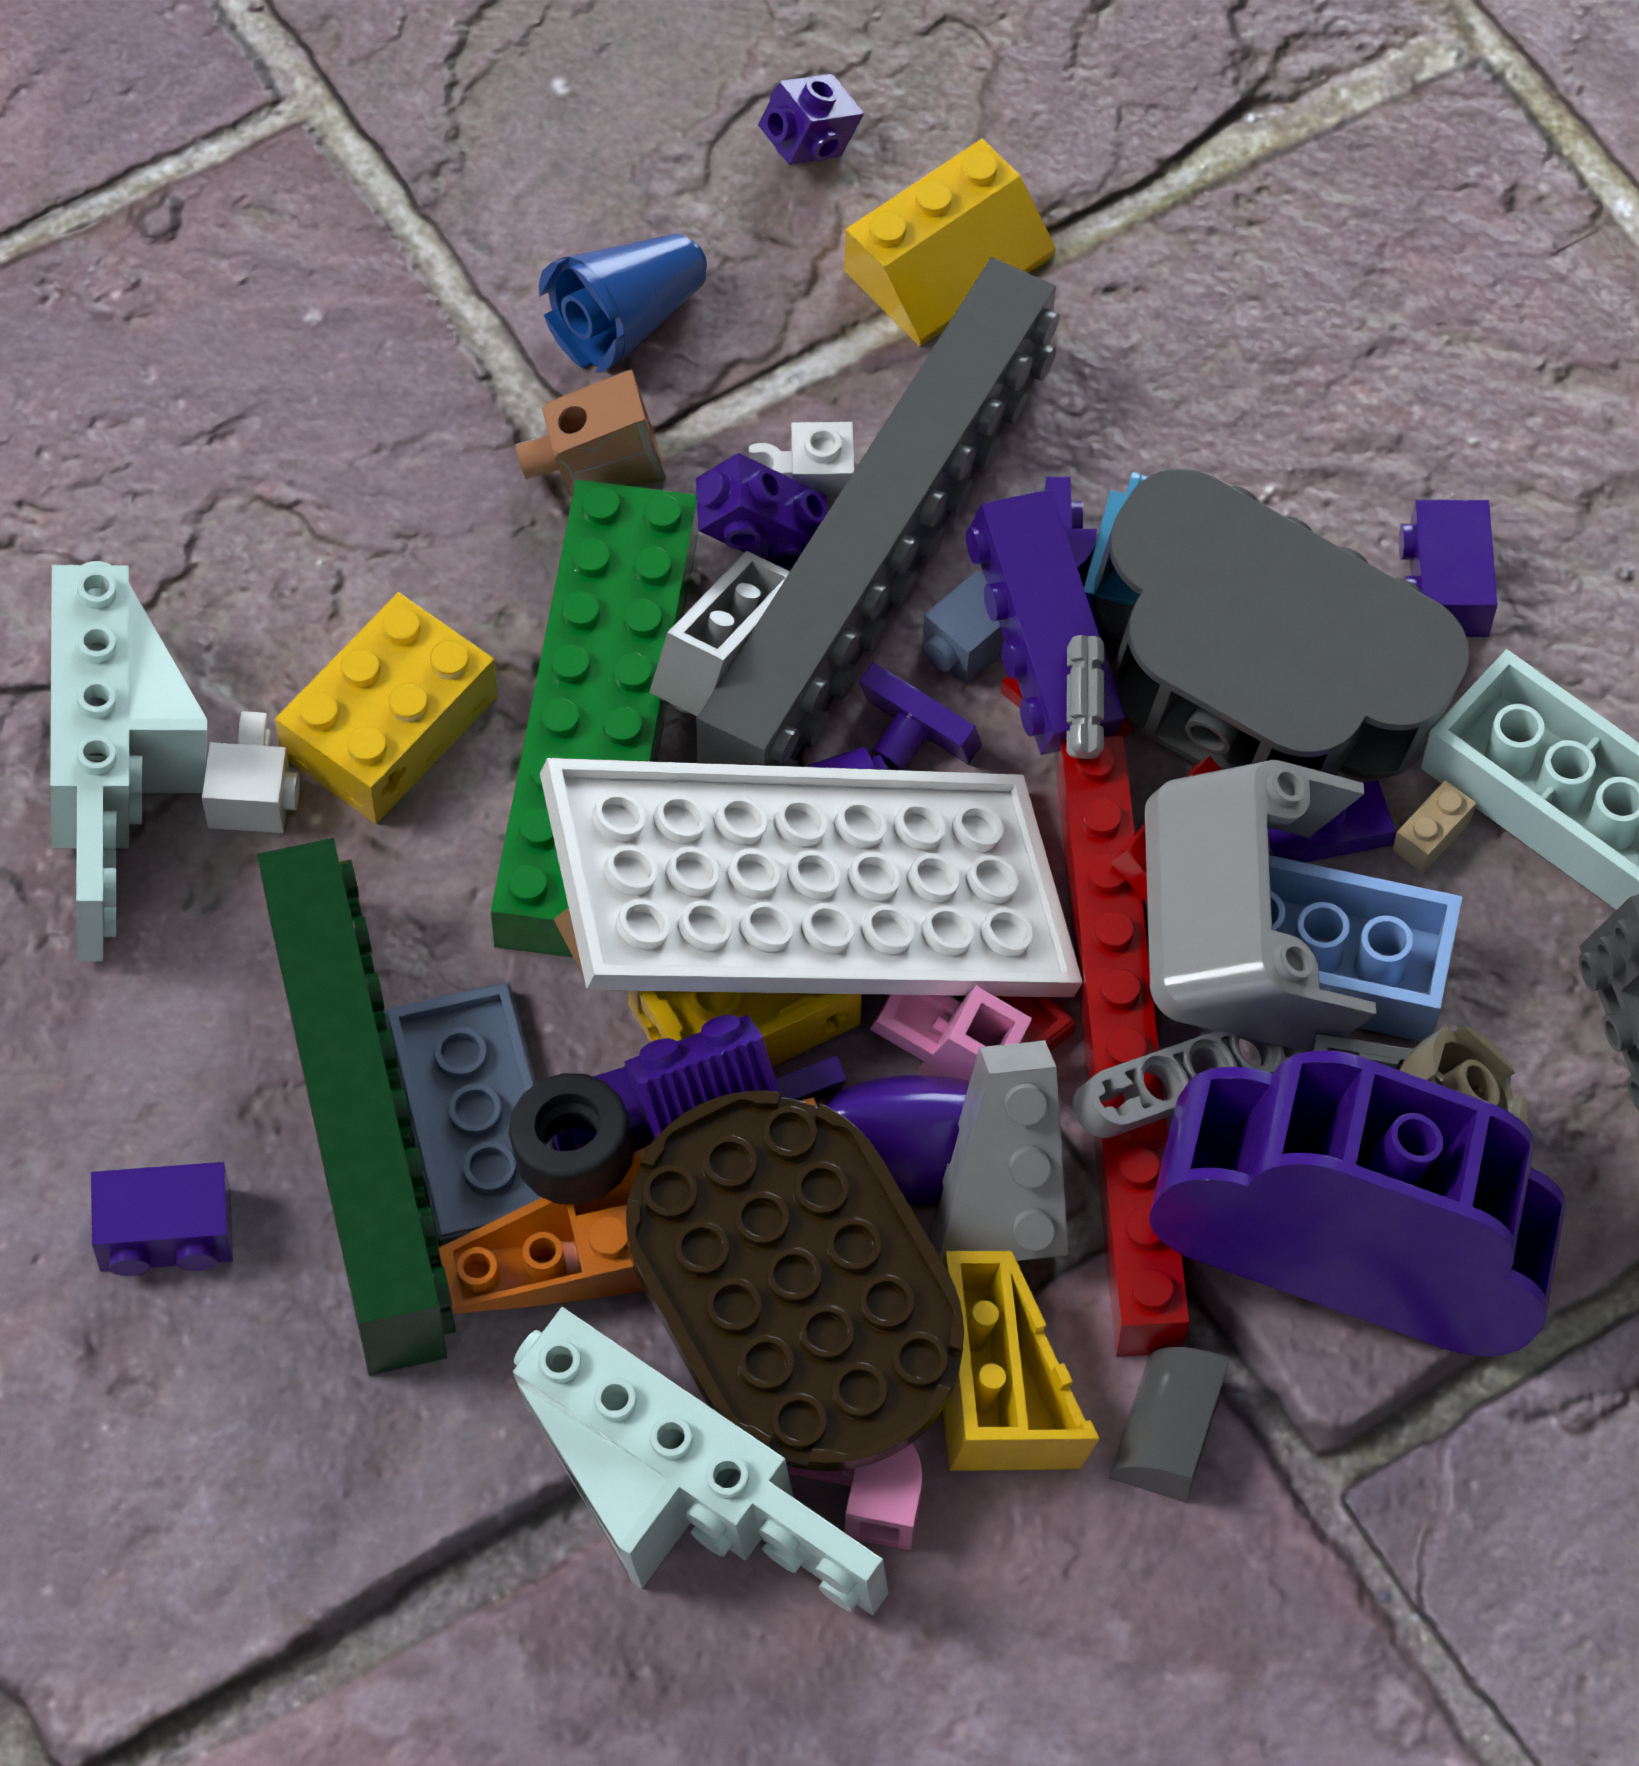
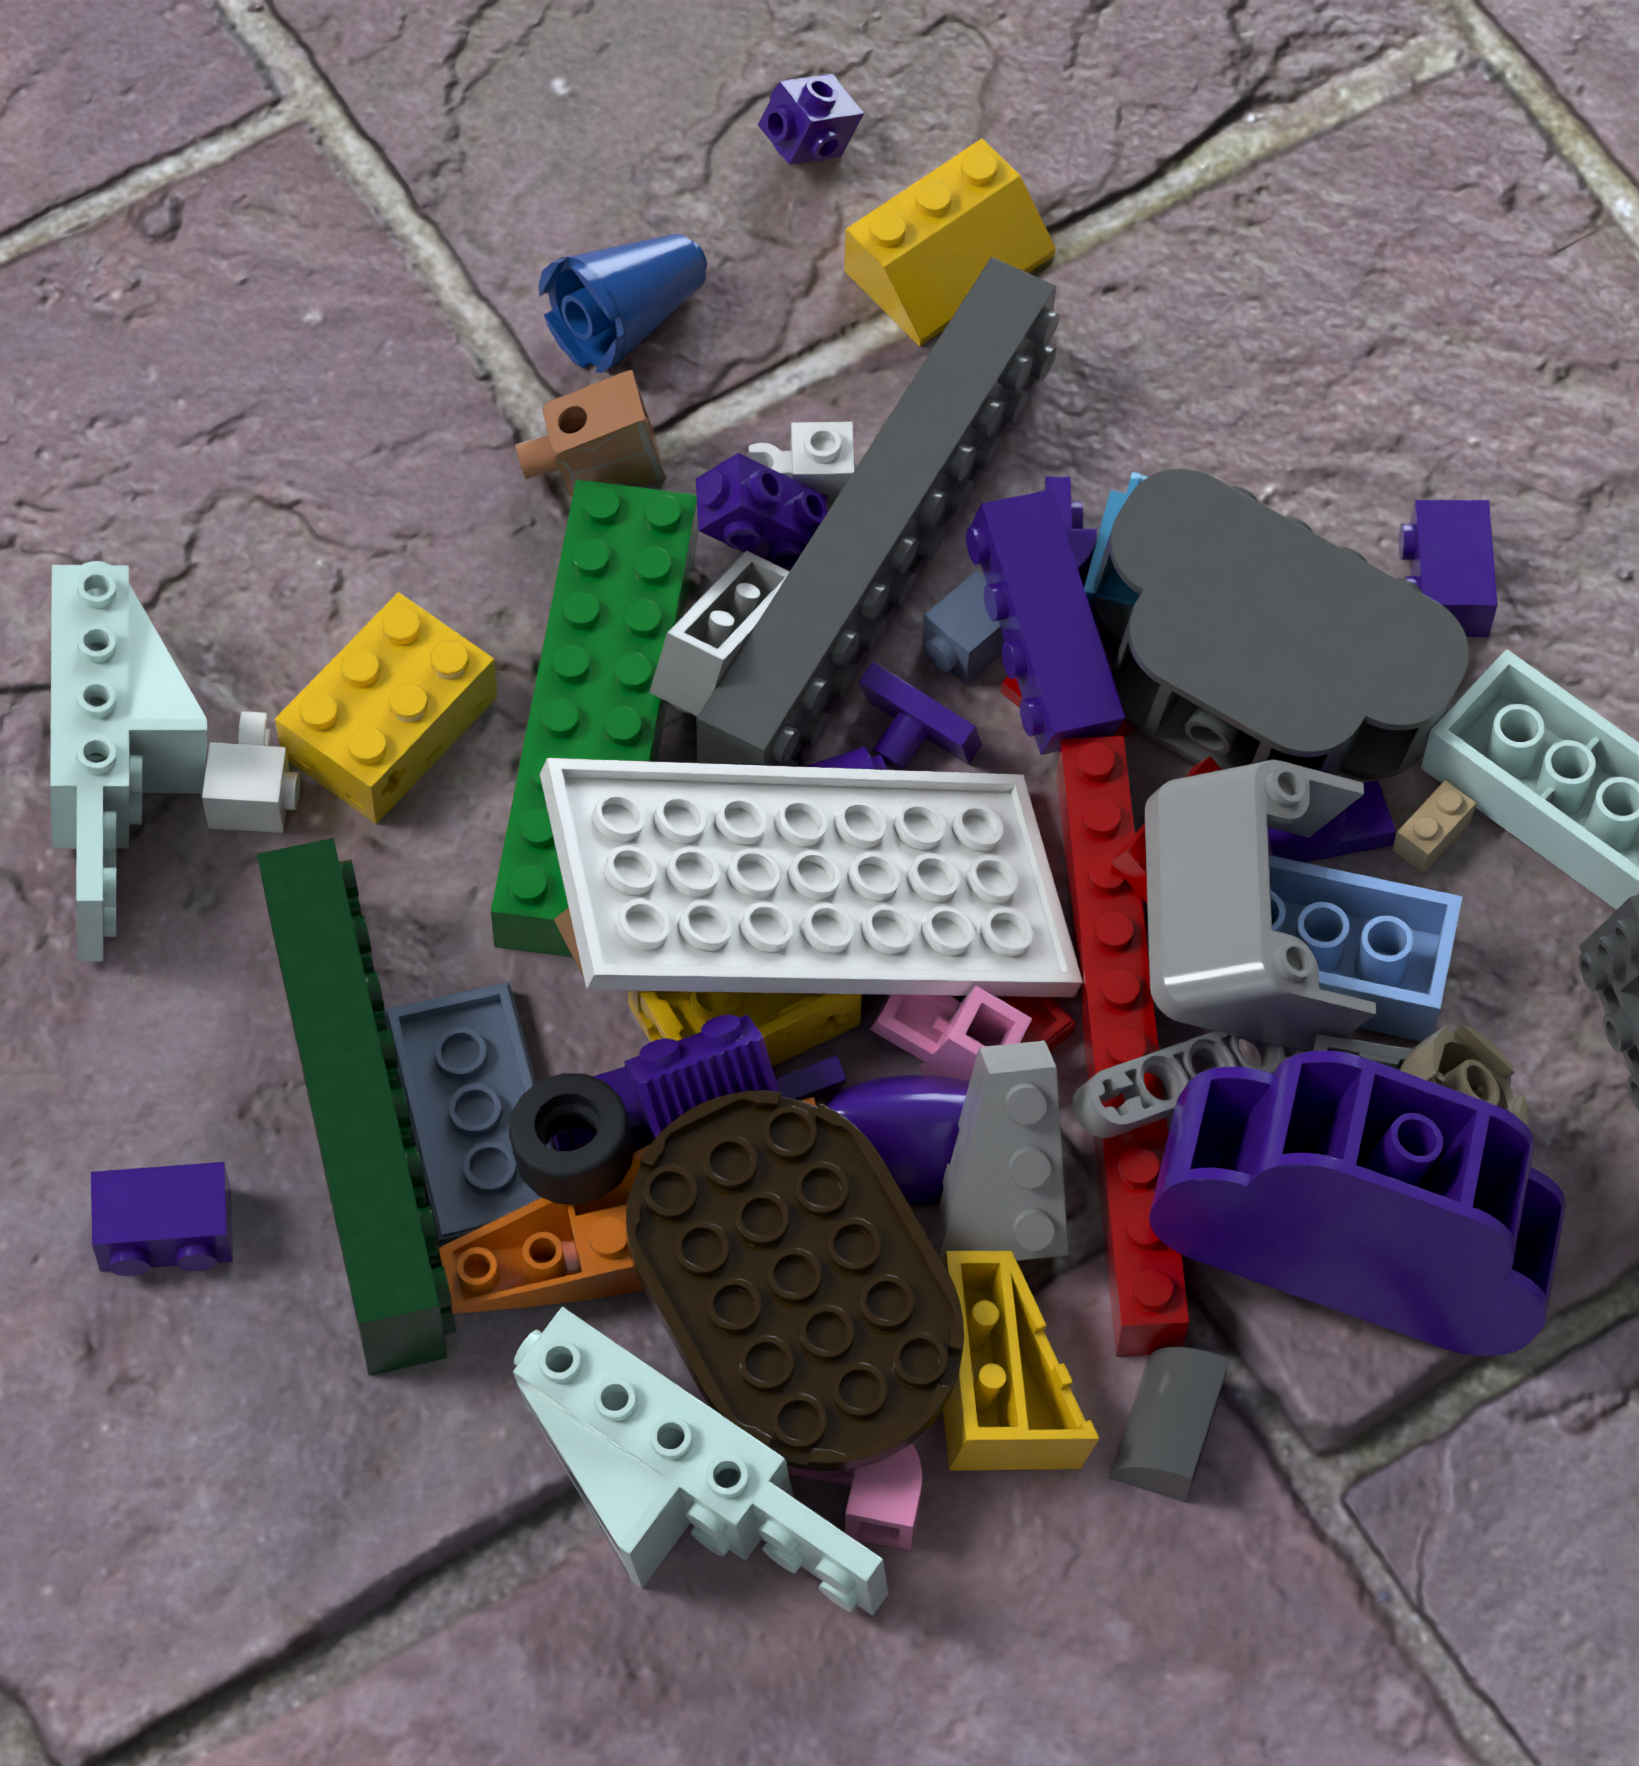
light grey axle [1066,635,1104,759] -> none

